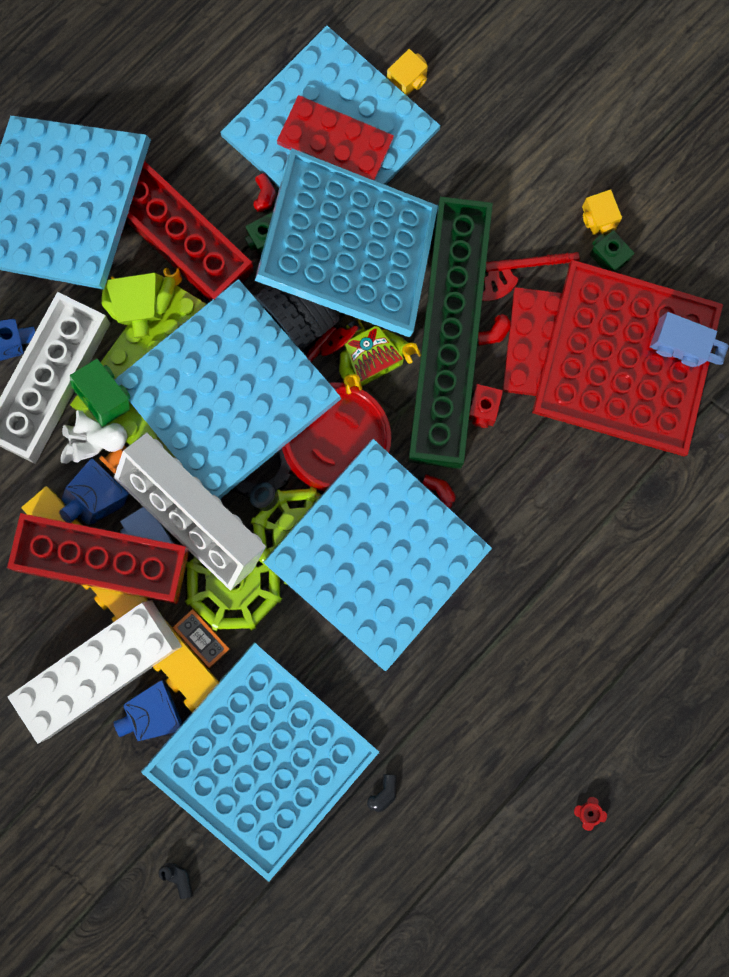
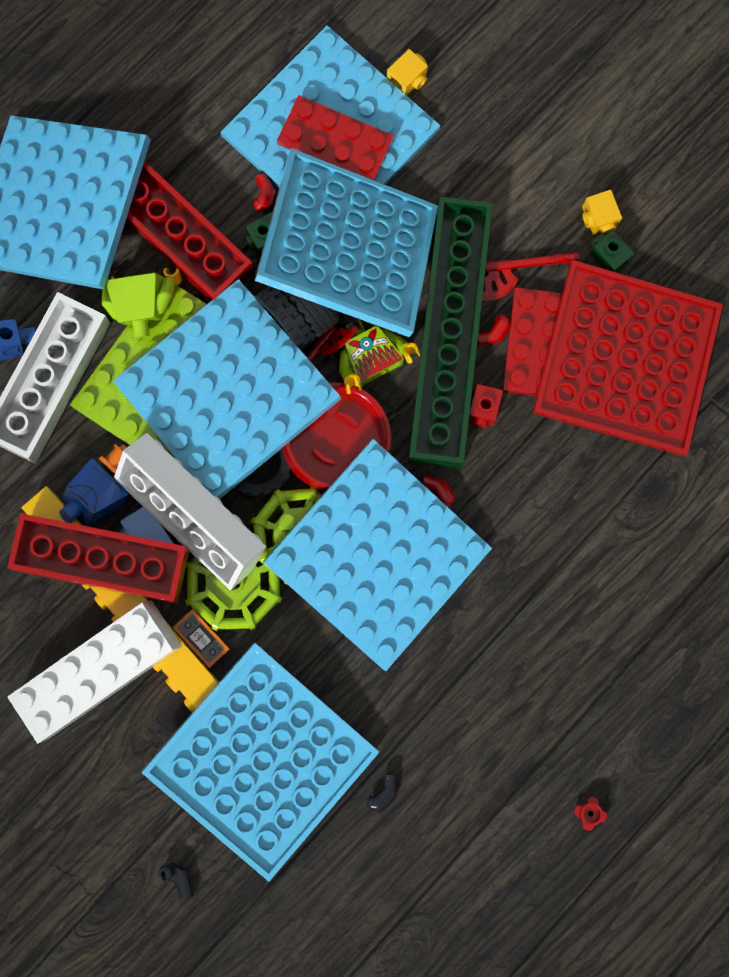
white animal [61,410,127,464] -> none
green brick [69,359,131,427] -> none
blue torso [114,681,183,741] -> none
black tile [250,482,279,511] -> none
medium blue brick [650,312,729,367] -> none

